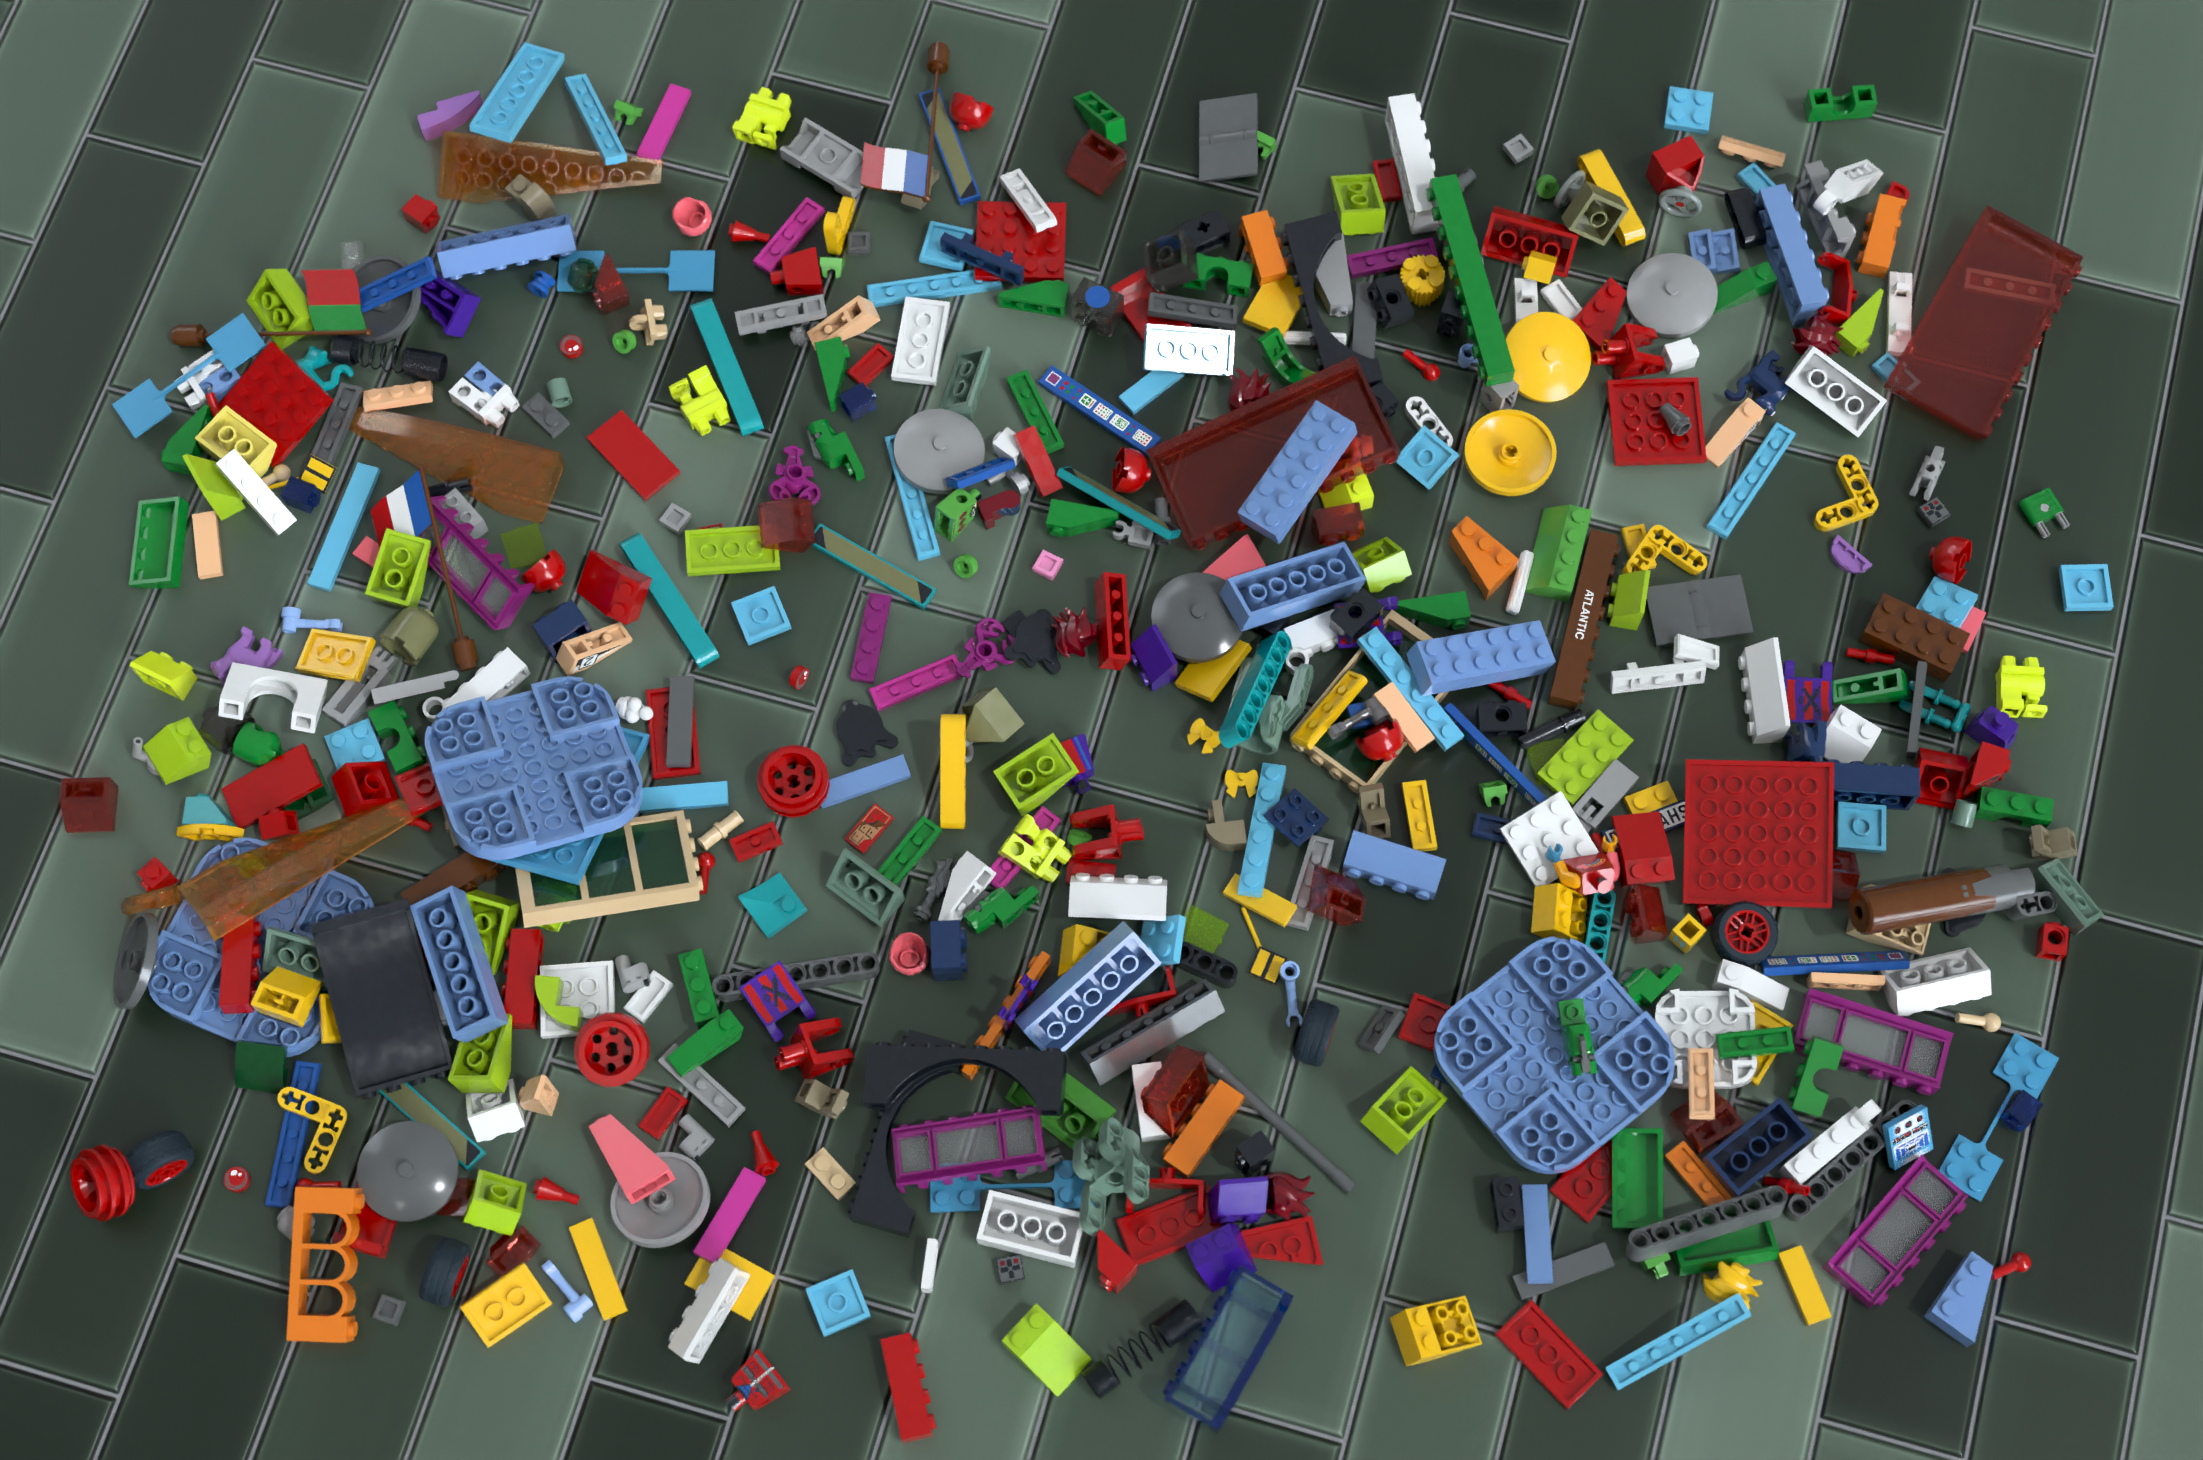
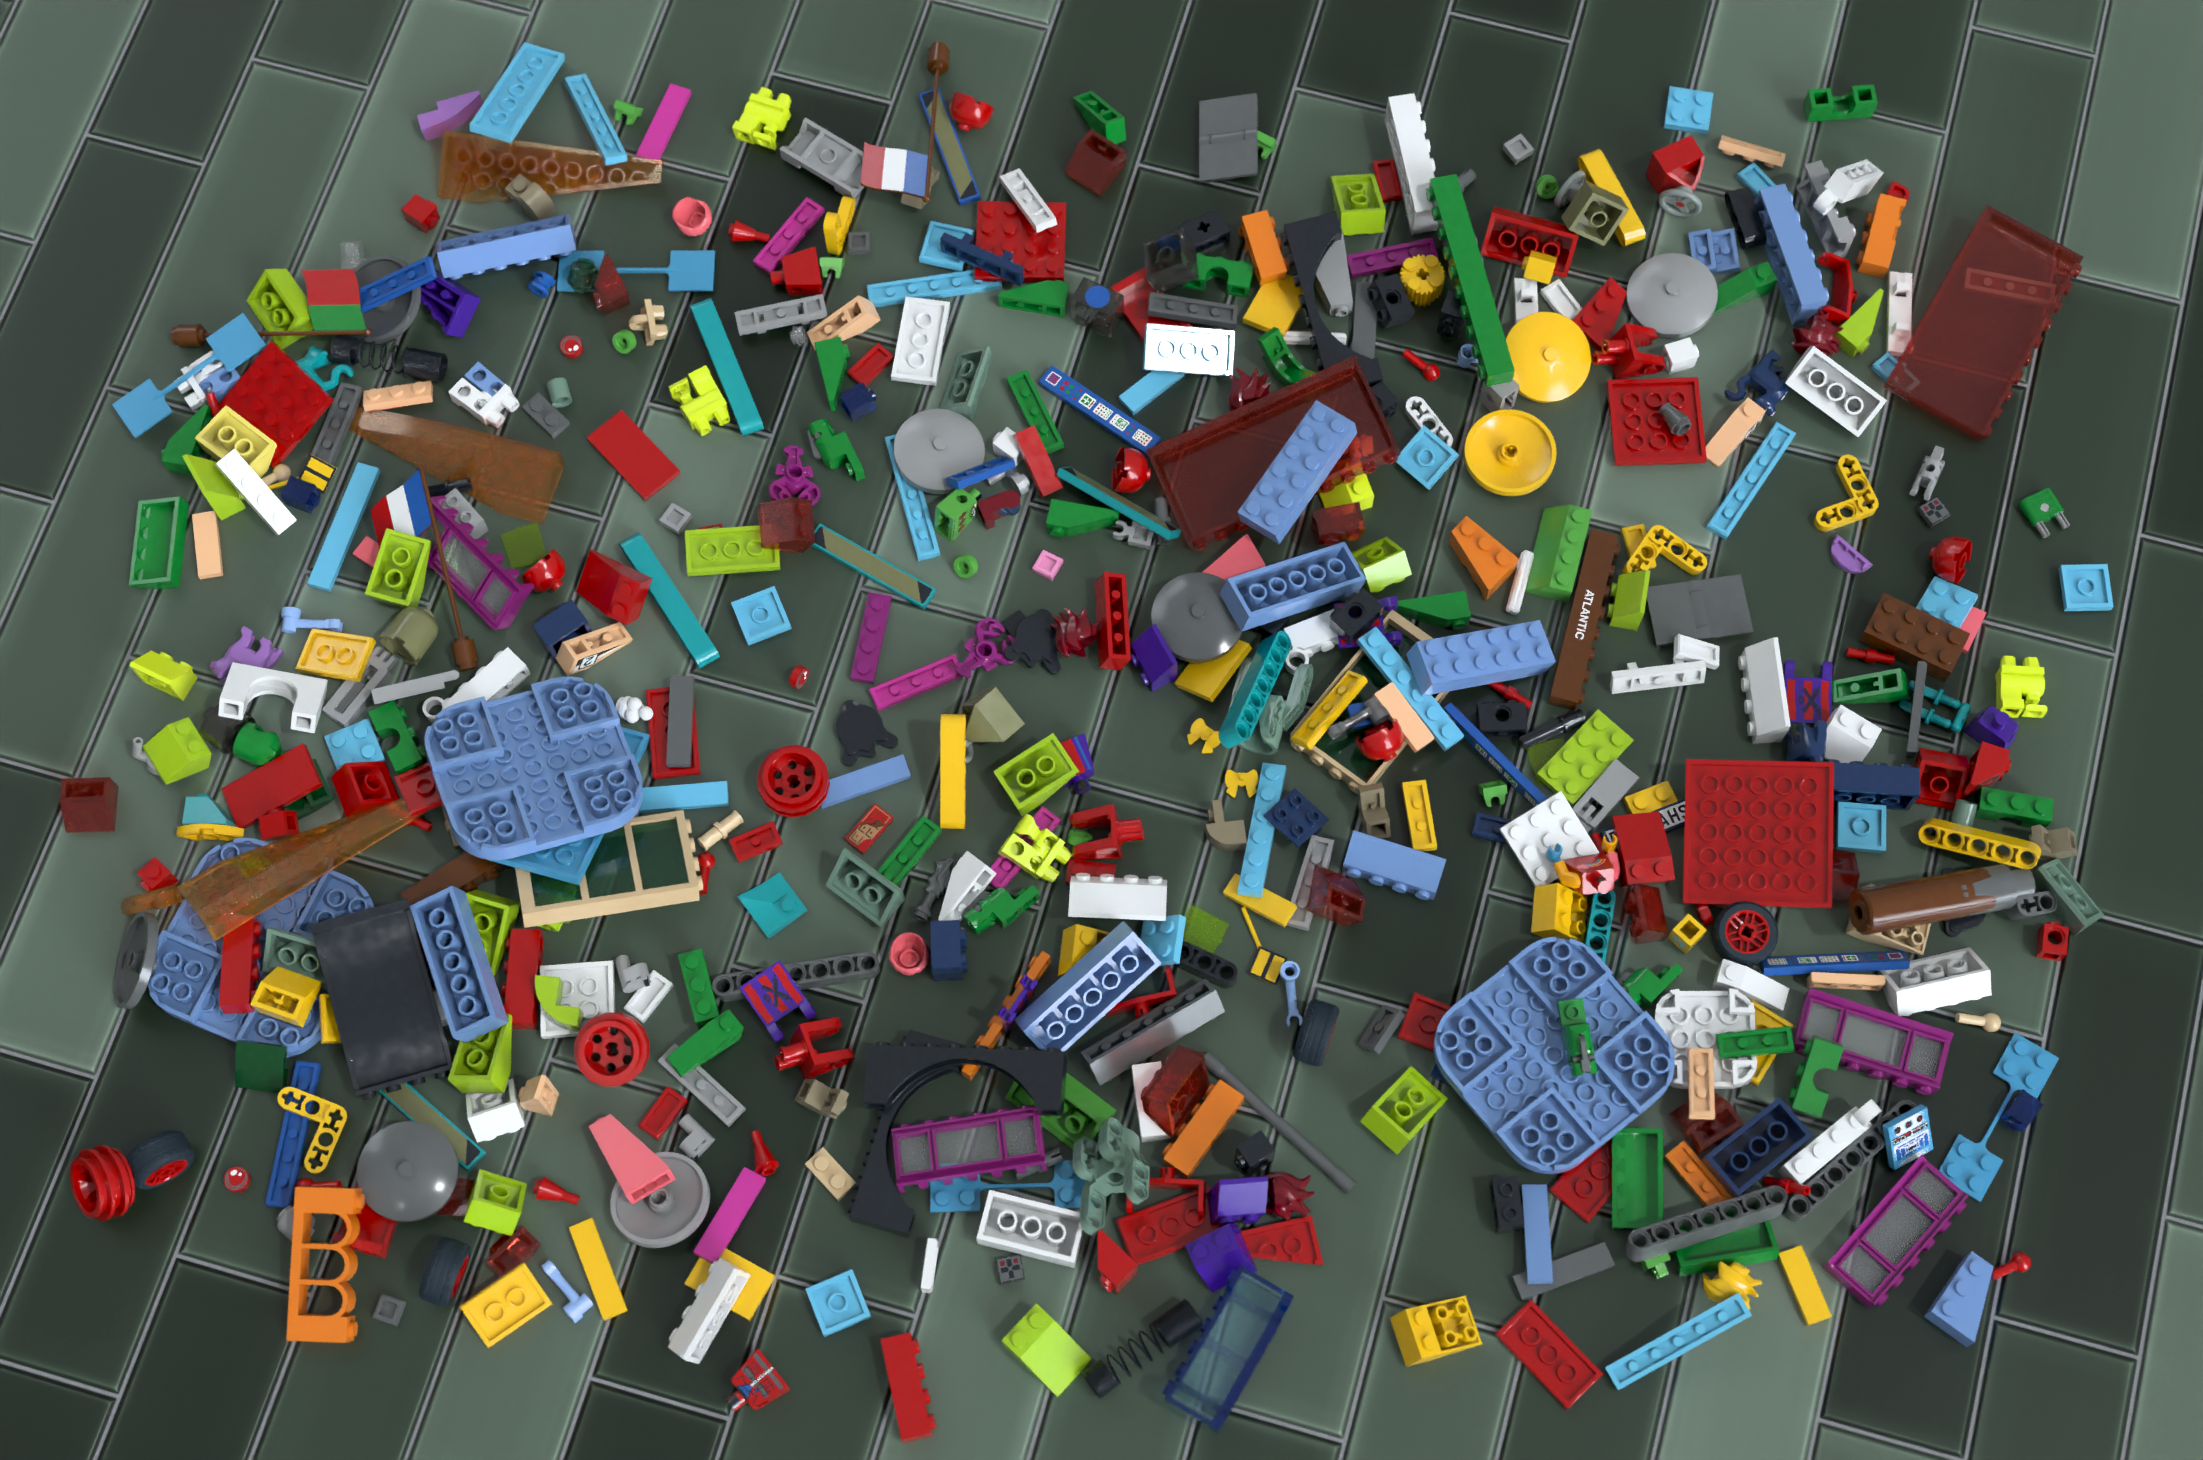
none -> yellow beam [1918,818,2041,869]

